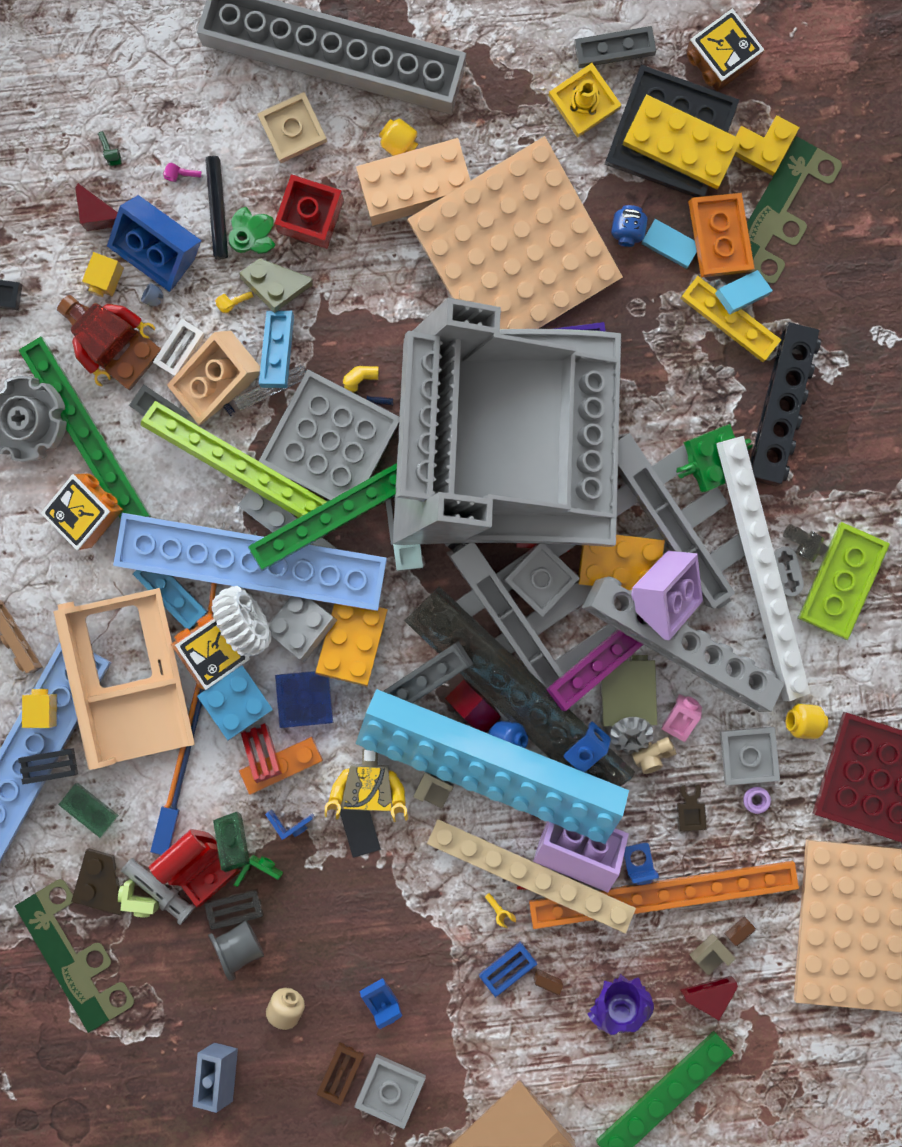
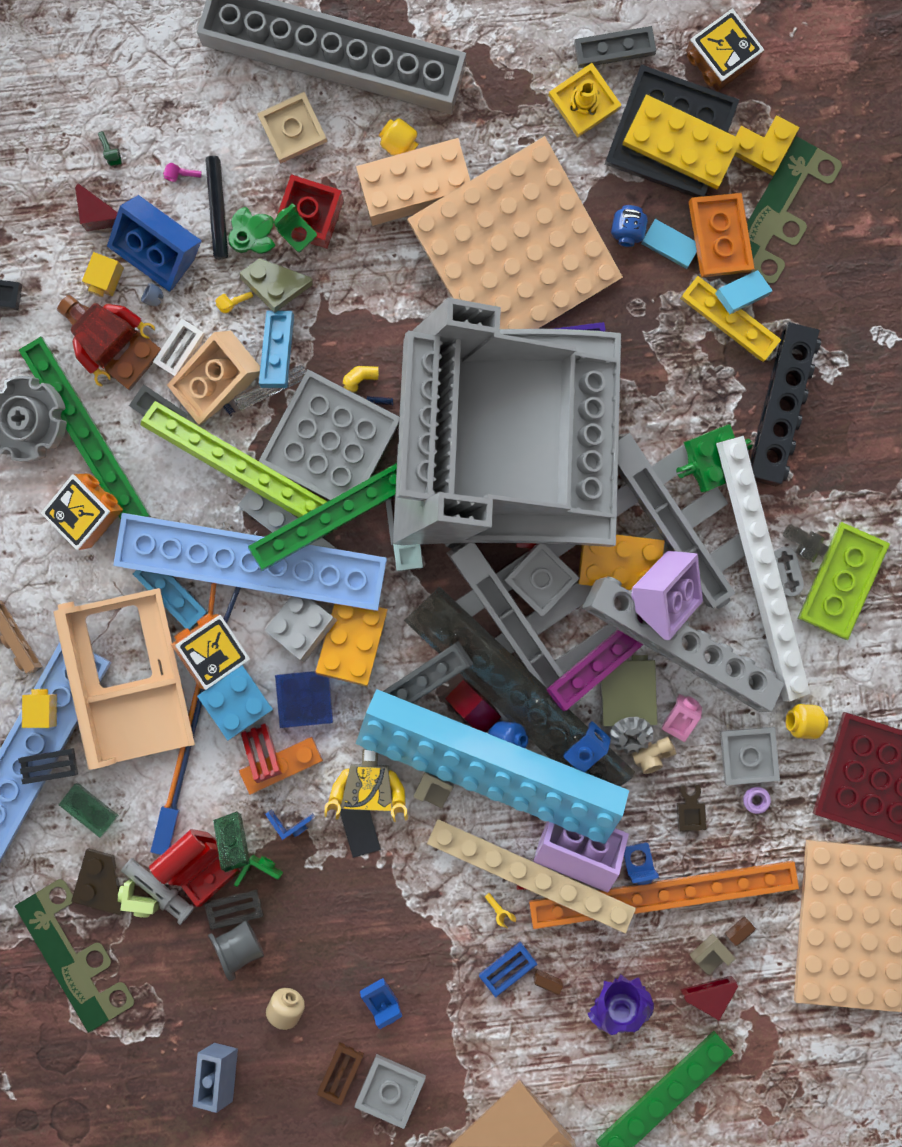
white gear [212,586,272,658] -> none
none -> green bracket [273,203,317,253]

